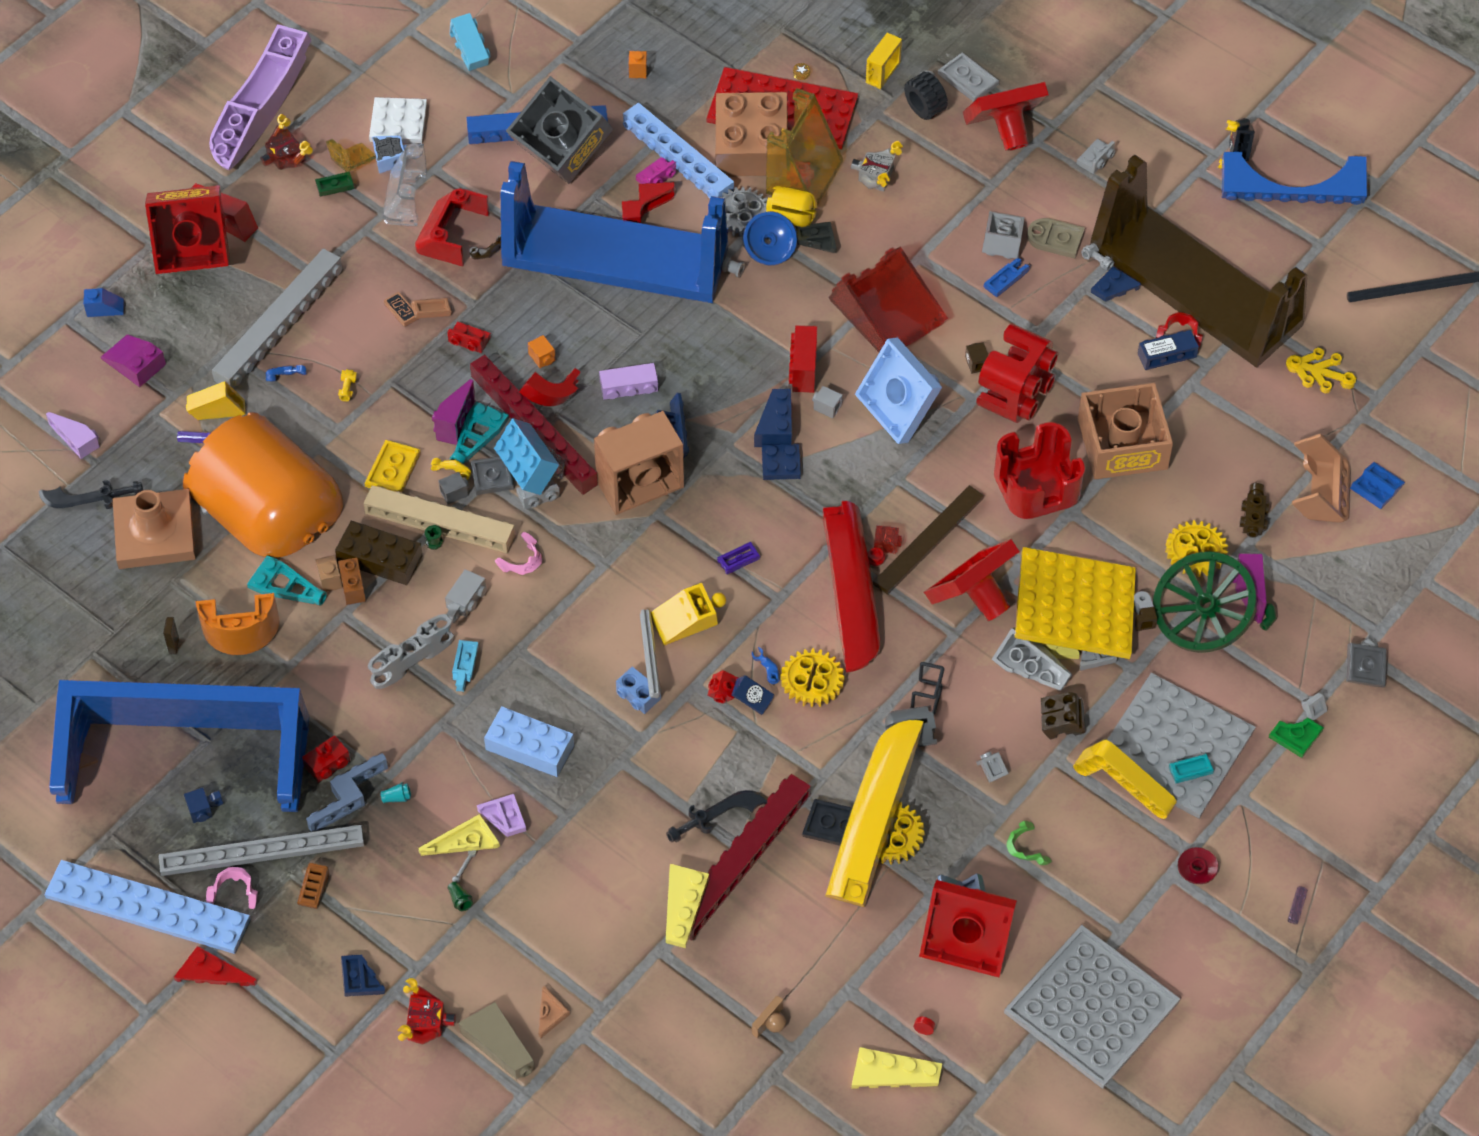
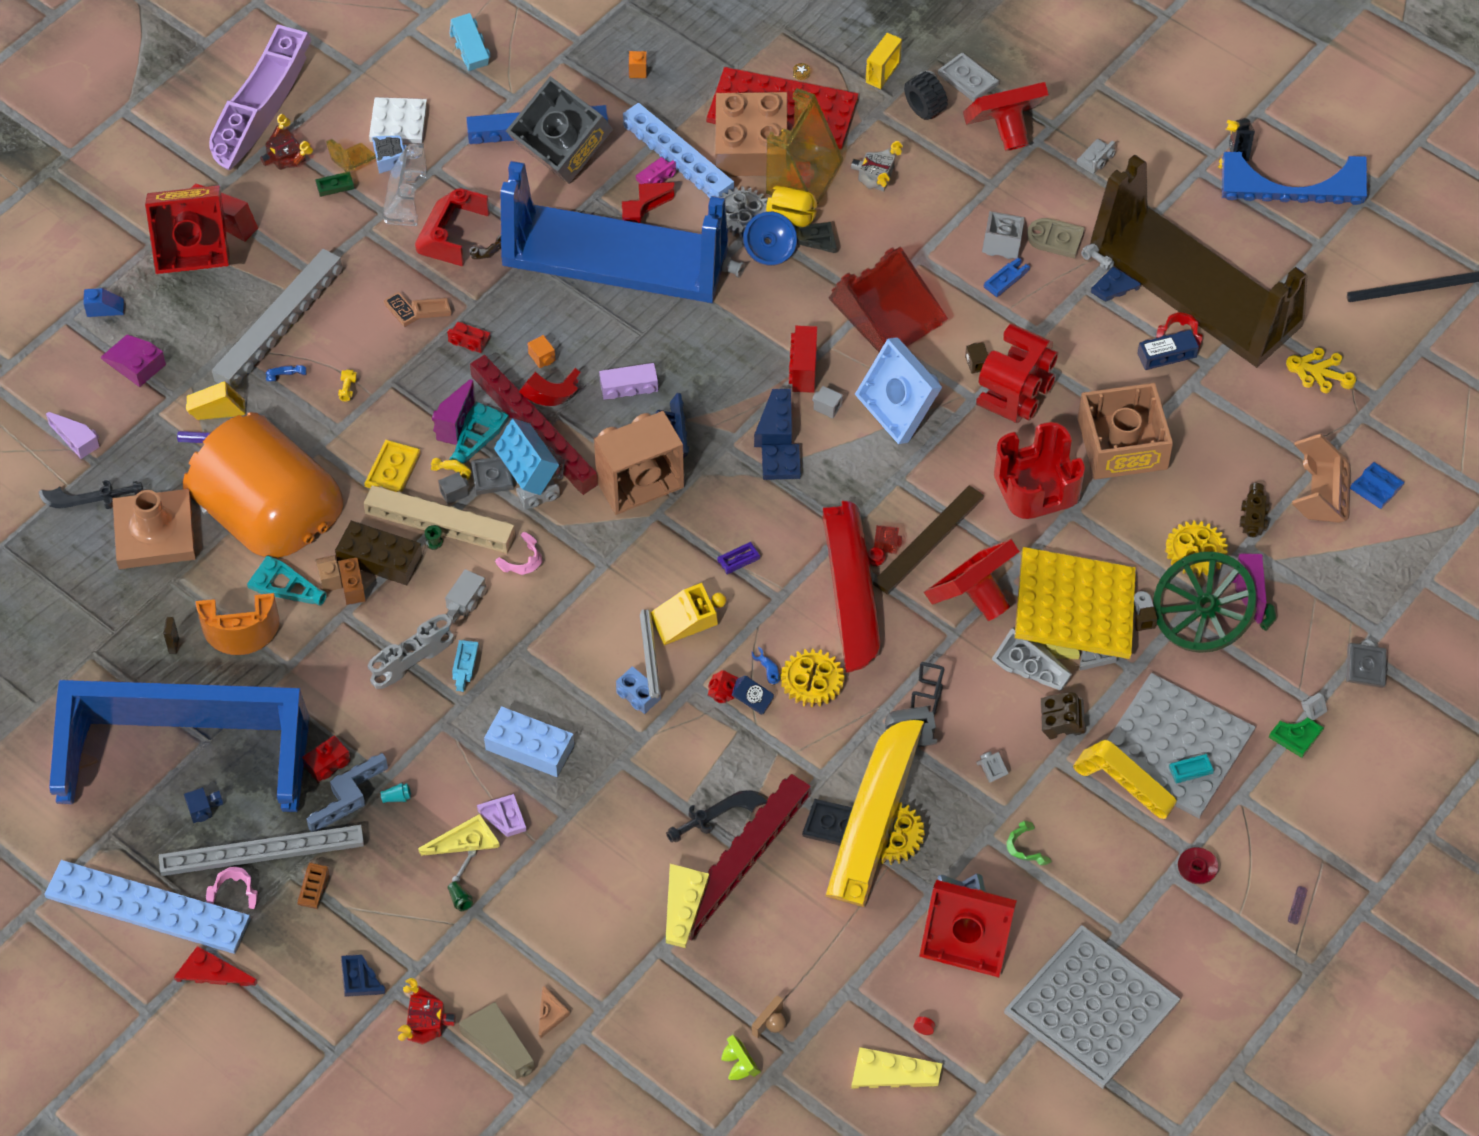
none -> lime tile [721,1035,761,1080]

